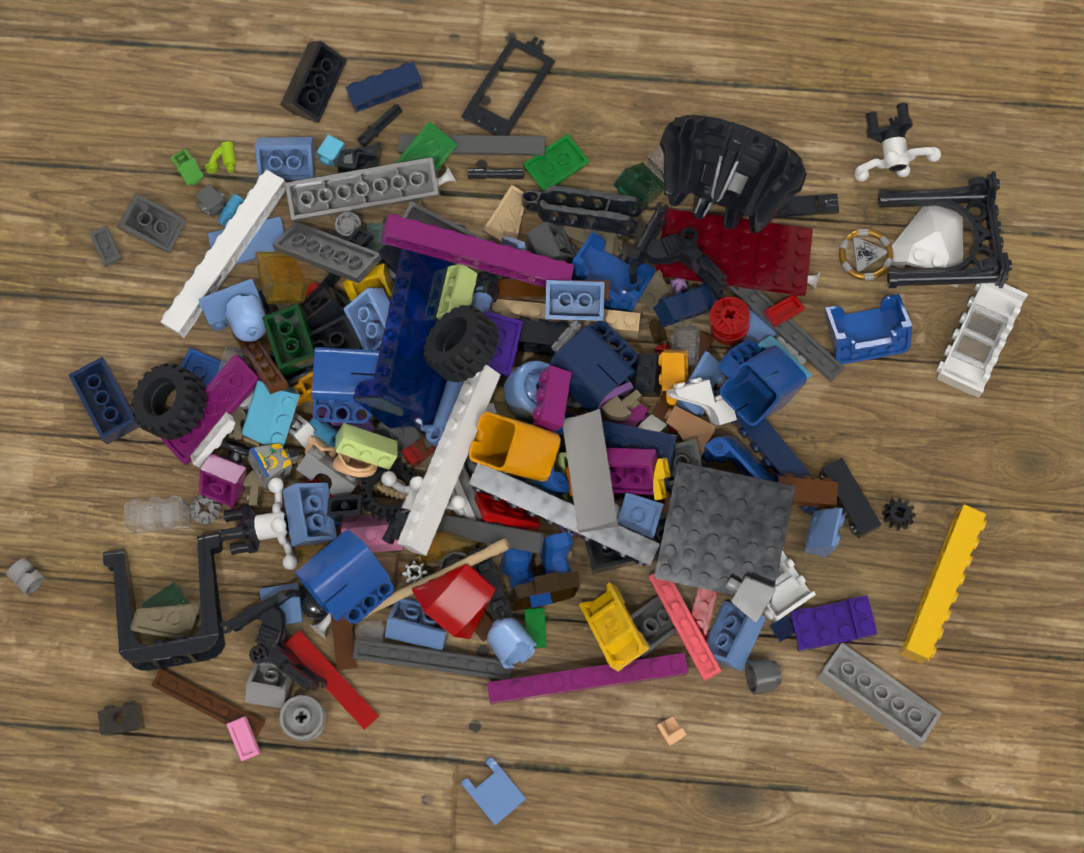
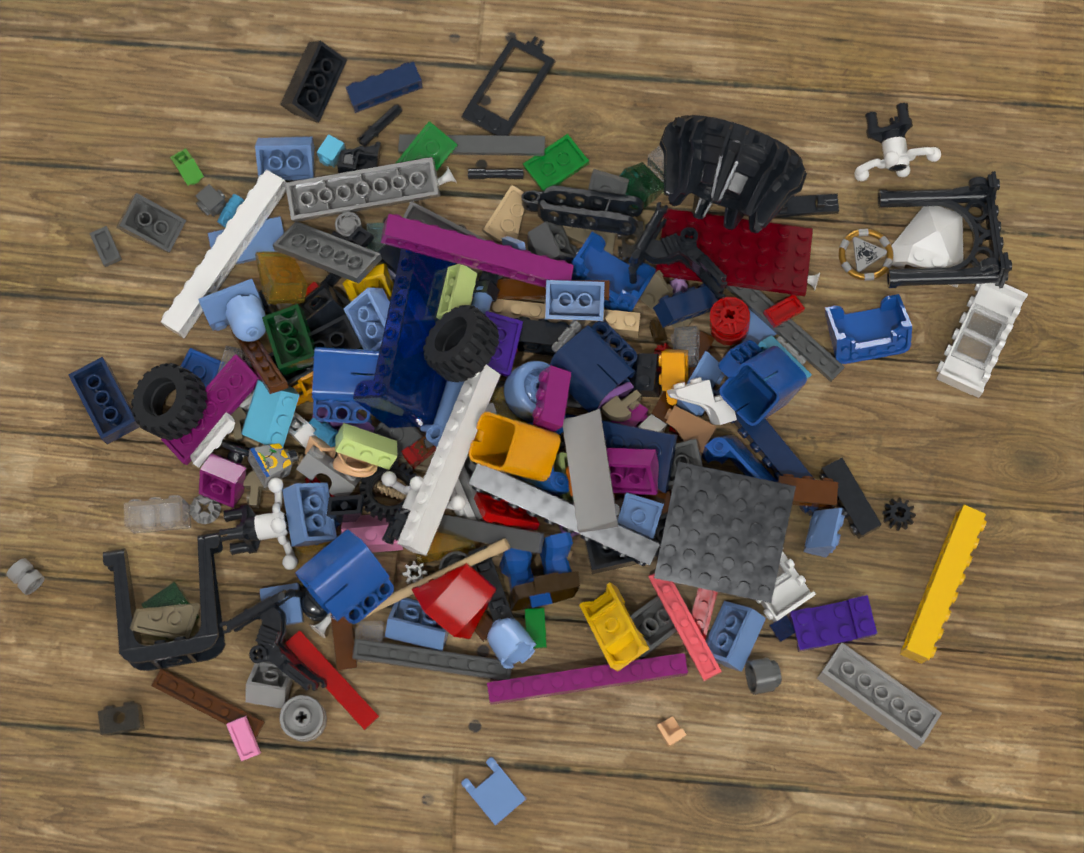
lime plant [205,142,236,173] -> none
yellow slope [653,457,671,500] -> none
light grey torso [725,576,776,622] -> none
none -> dark grey plate [588,169,629,204]

